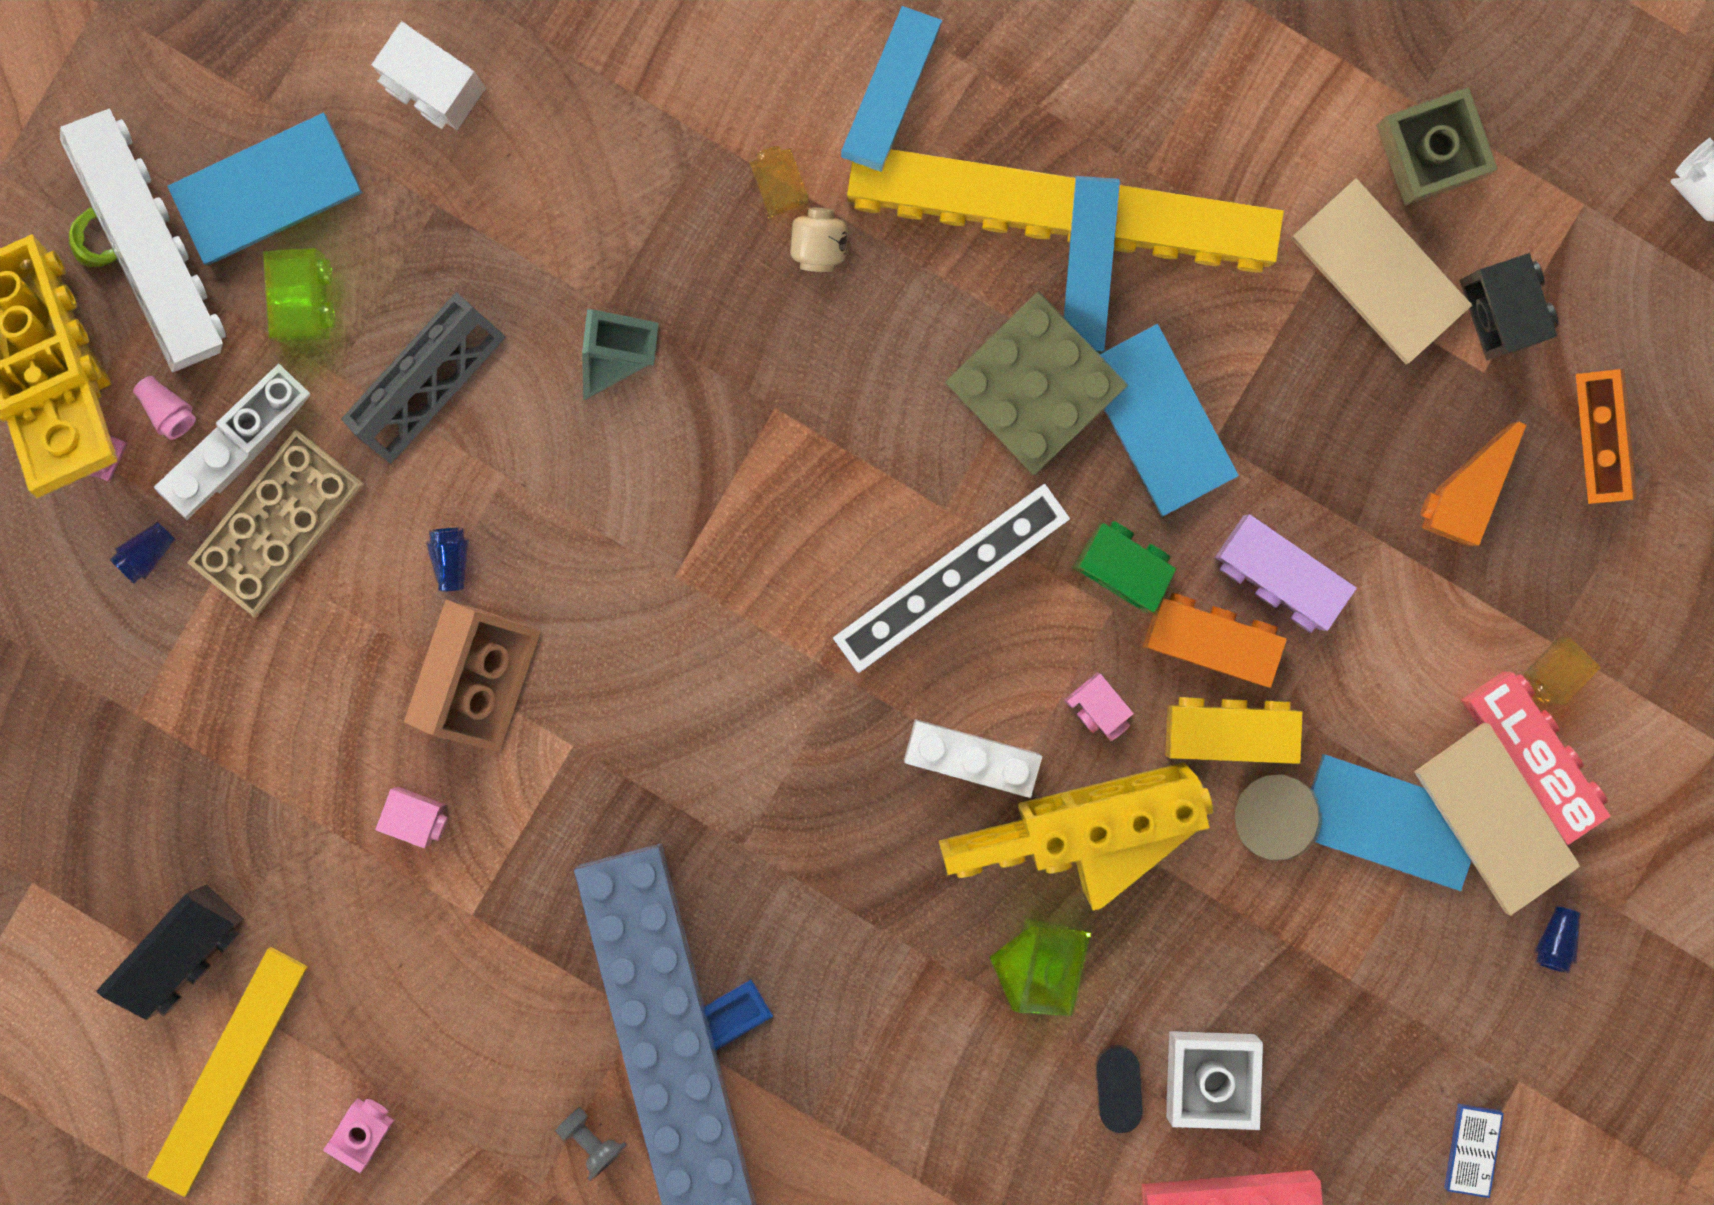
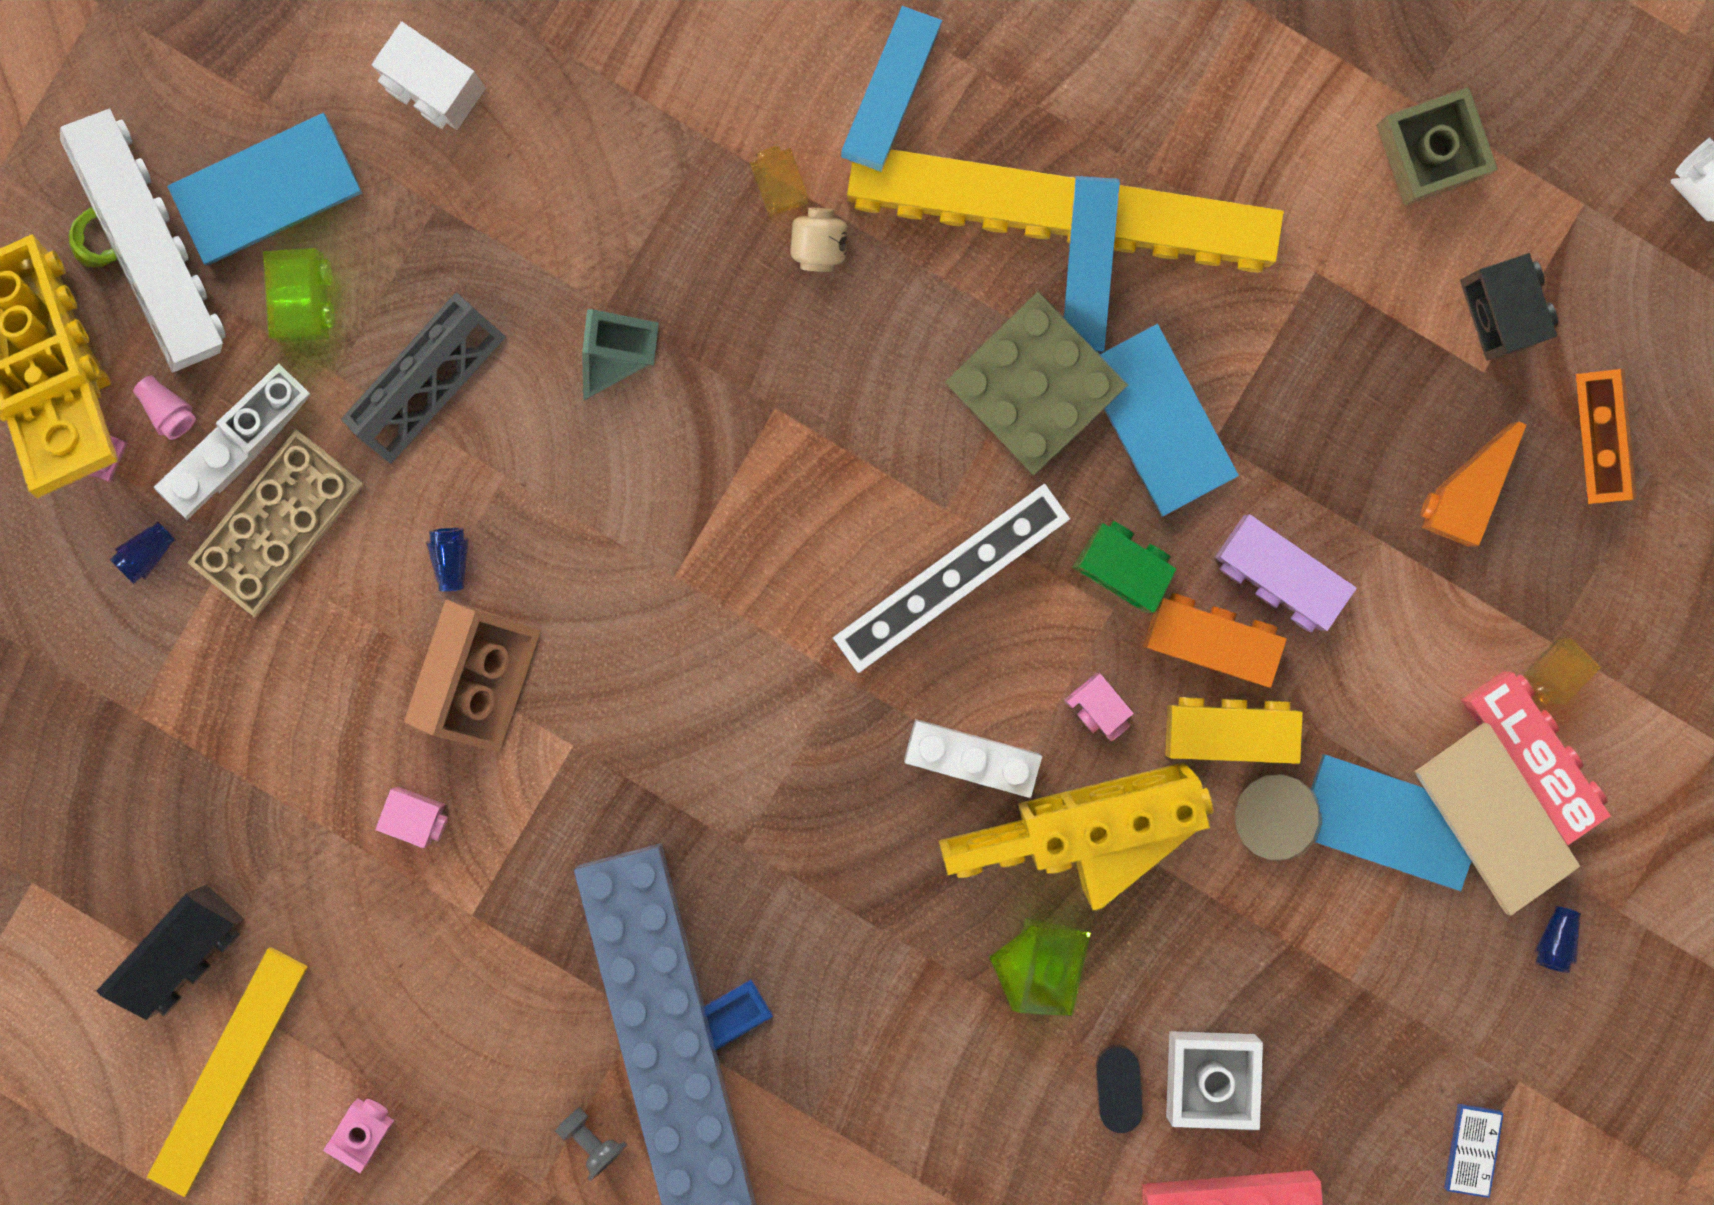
tan tile [1291,178,1472,364] -> none

